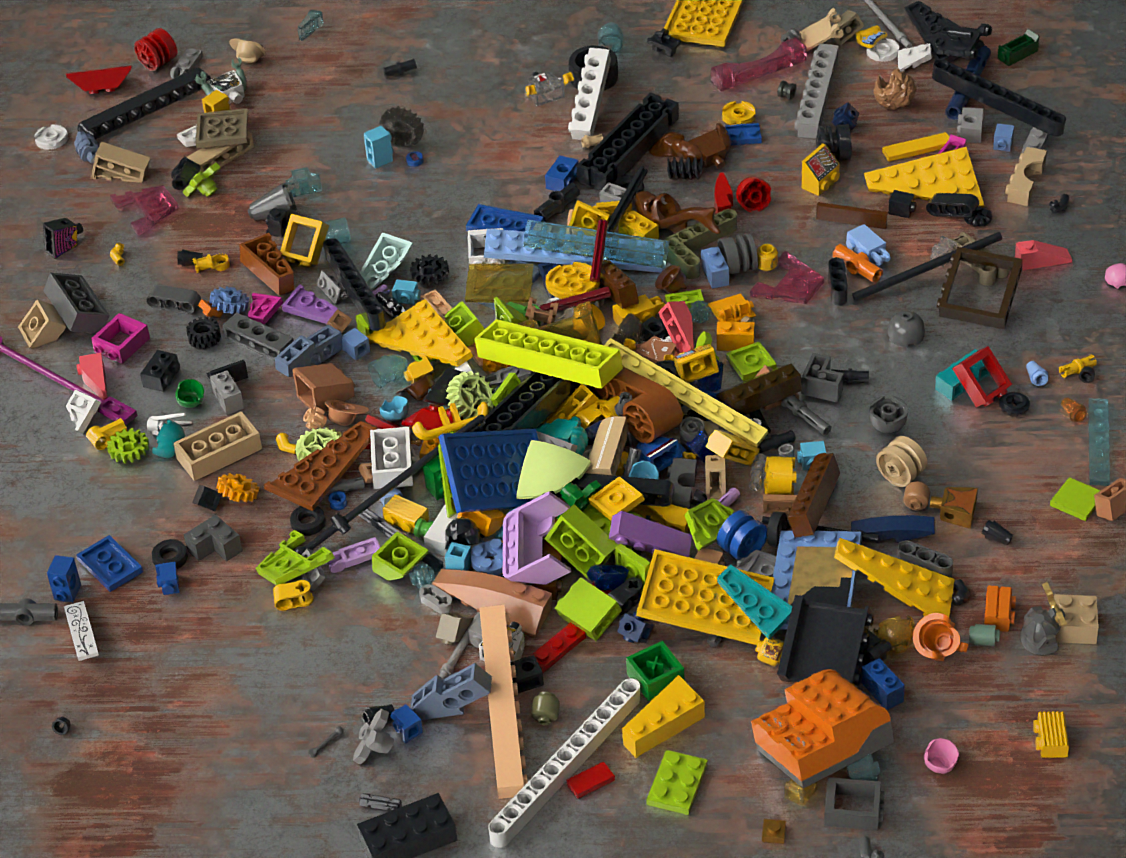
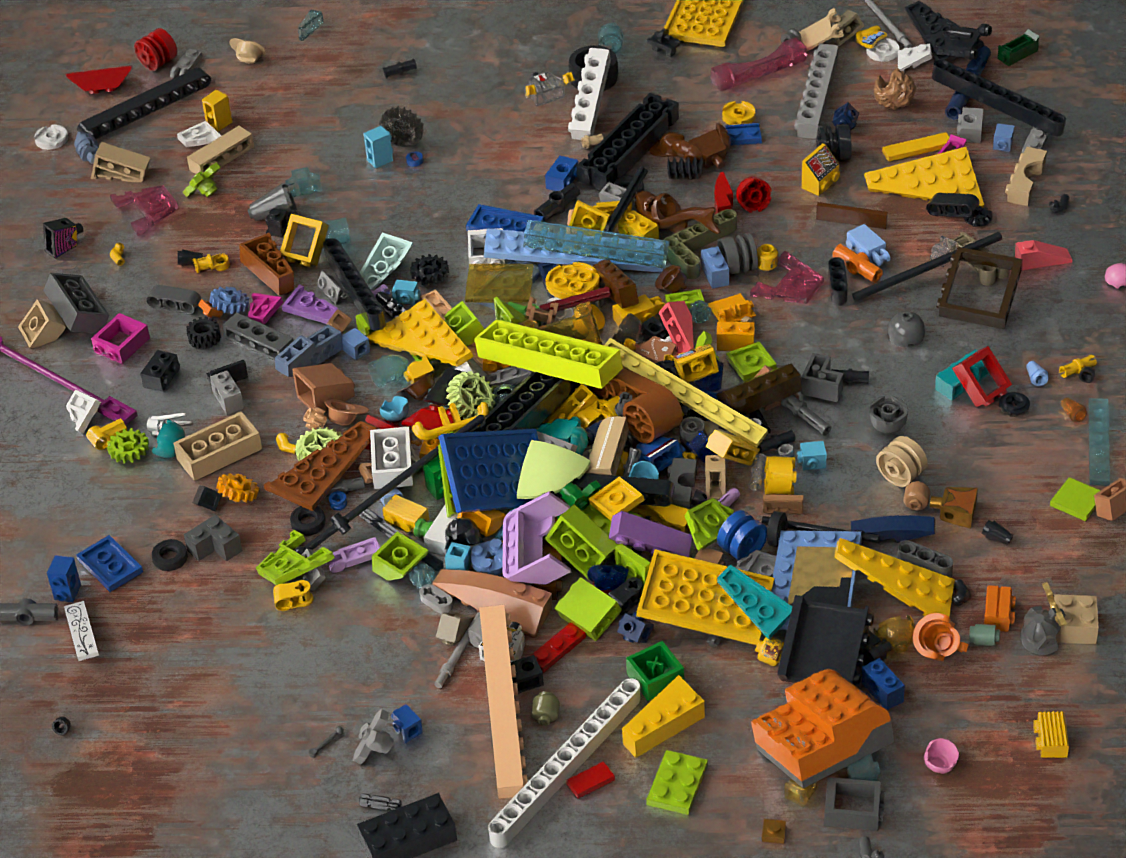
coral slope [77,353,108,400] -> none
blue brick [155,562,180,595] -> none
black piece [171,157,201,190] -> none
green hair [175,379,204,408] -> none
torso [195,57,247,104] -> none
dark tan plate [195,108,248,148] -> none
black cone [362,704,395,724] -> none
sand blue brick [410,663,492,720] -> none
lime plate [490,373,521,407] -> none
dark red axle [590,219,608,283] -> none
pearl dark grey wheel [778,81,797,100] -> none
reddish brown brick [788,453,840,537] -> none
black brick [888,190,917,218] -> none

